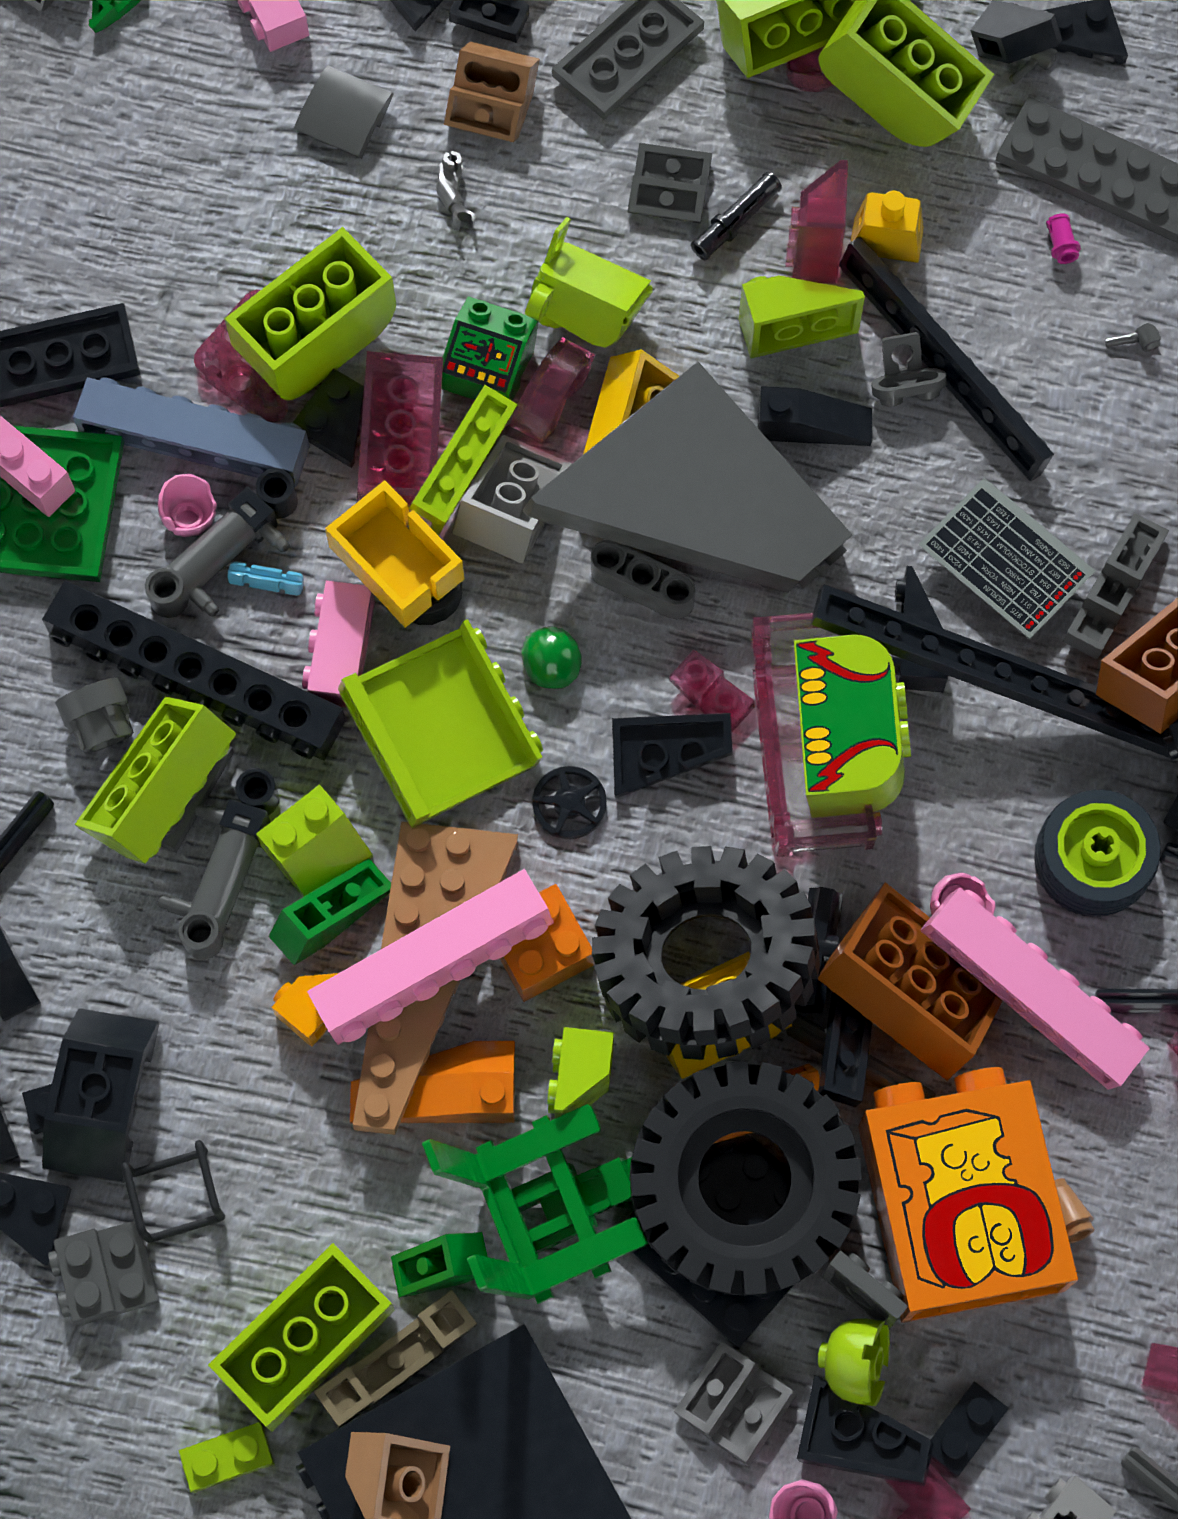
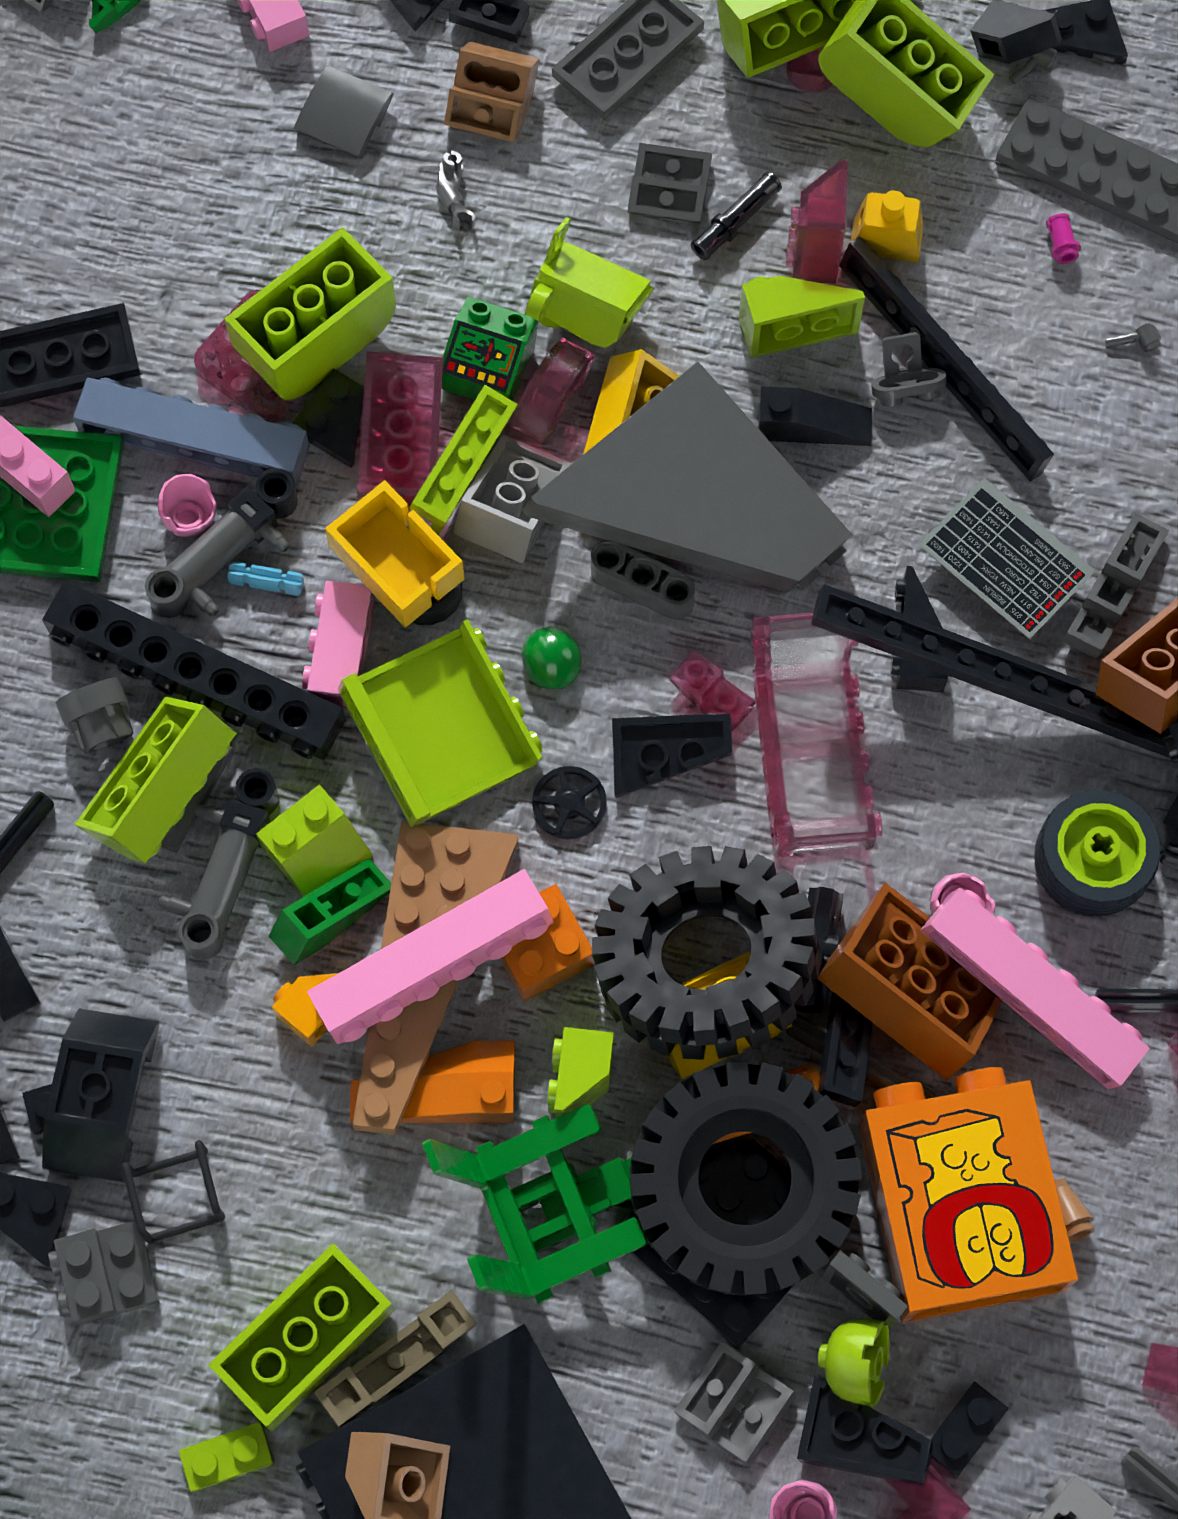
green slope [391,1232,488,1298] -> none
brick [794,635,911,818] -> none

